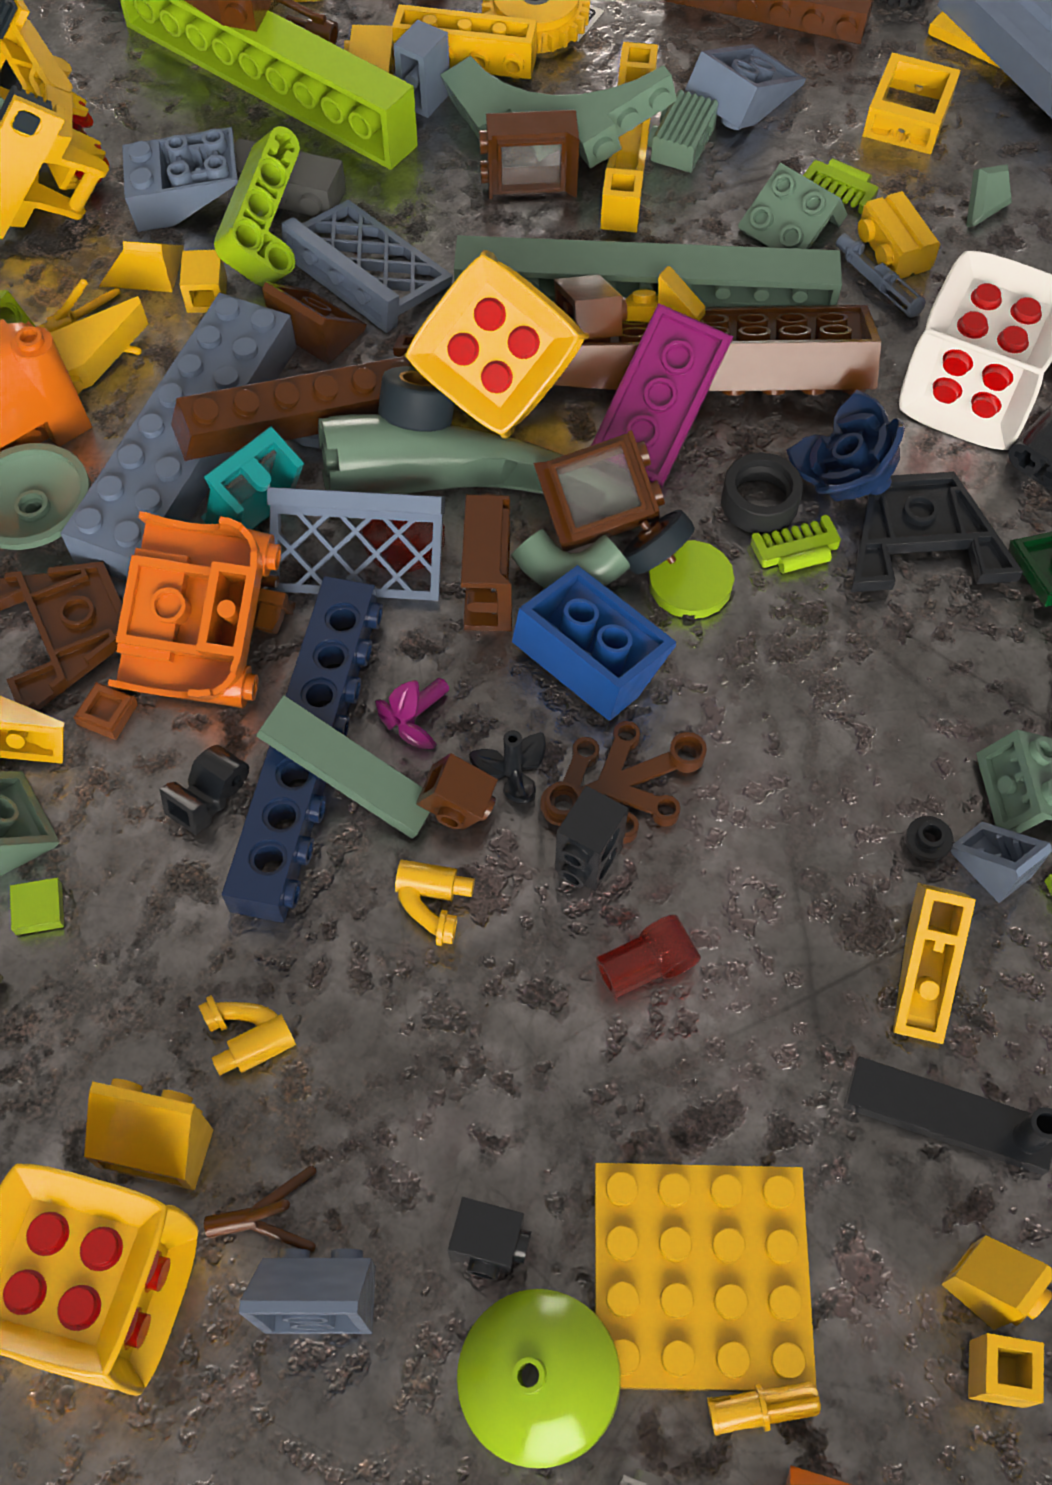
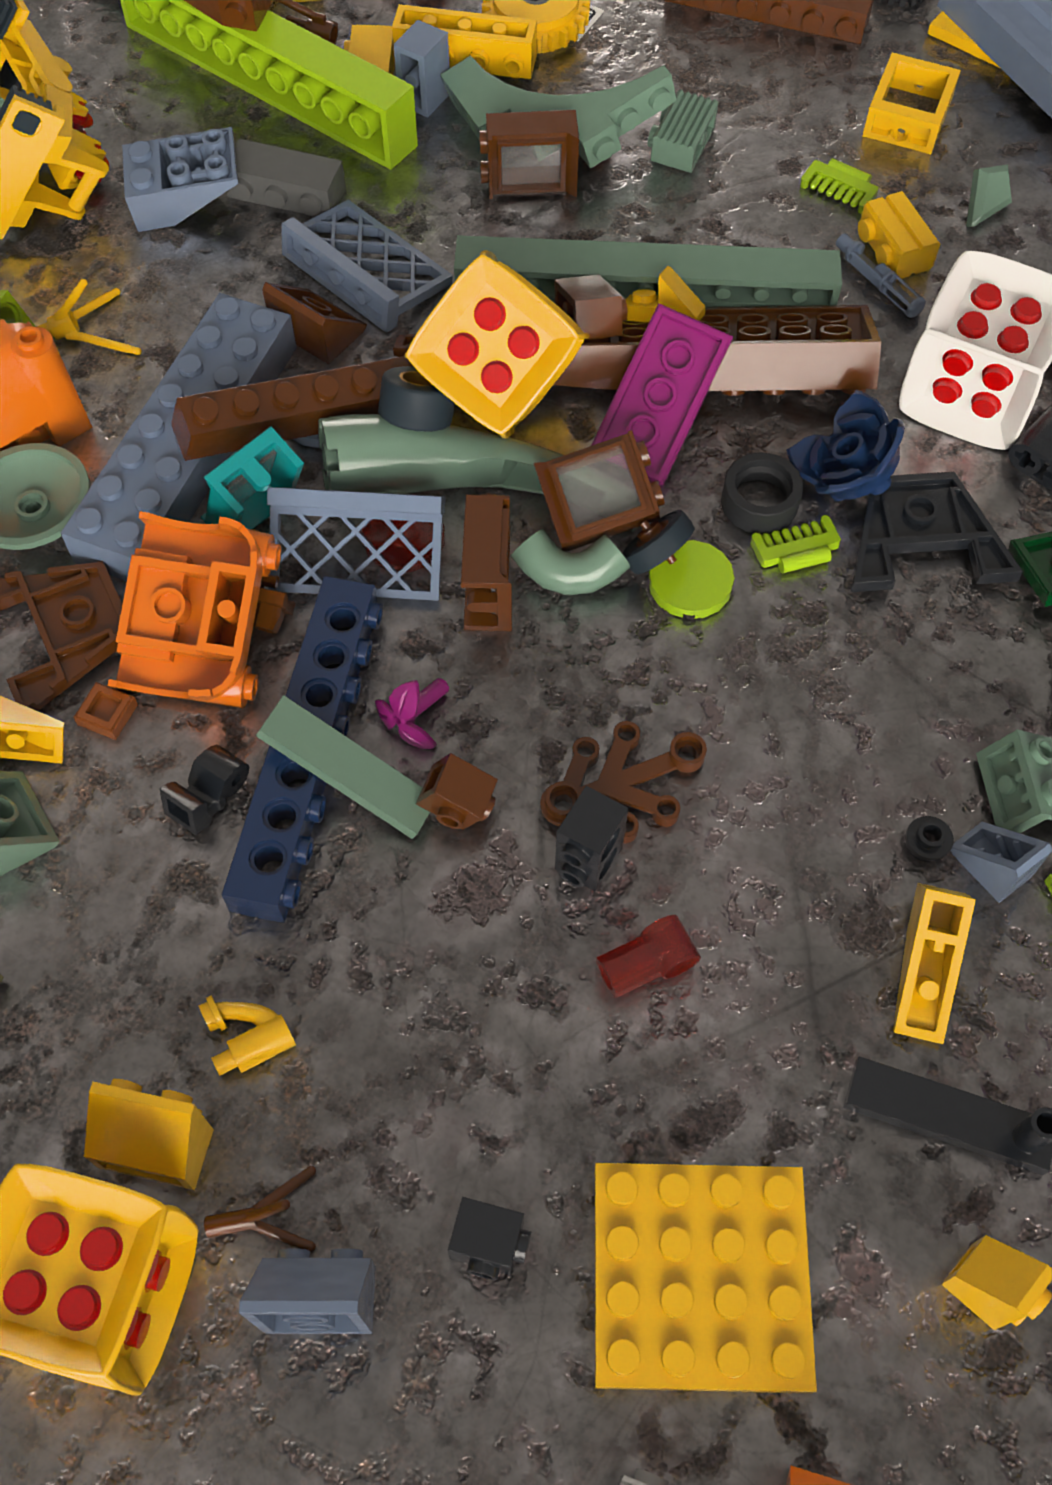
lime tile [10,877,64,935] -> none
yellow slope [50,296,149,394] -> none
yellow slope [99,241,184,292] -> none
yellow brick [179,250,227,313] -> none
lime beam [214,126,300,287] -> none
yellow plant [395,859,475,946] -> none
lime dish [457,1289,621,1468] -> none
black plant [469,730,546,803] -> none
blue slope [512,565,677,721] -> none
yellow arch [600,42,658,233] -> none
sand blue slope [684,44,806,130] -> none
yellow axle [707,1381,821,1436] -> none
sand green bracket [738,163,848,249] -> none
yellow brick [968,1333,1044,1408] -> none

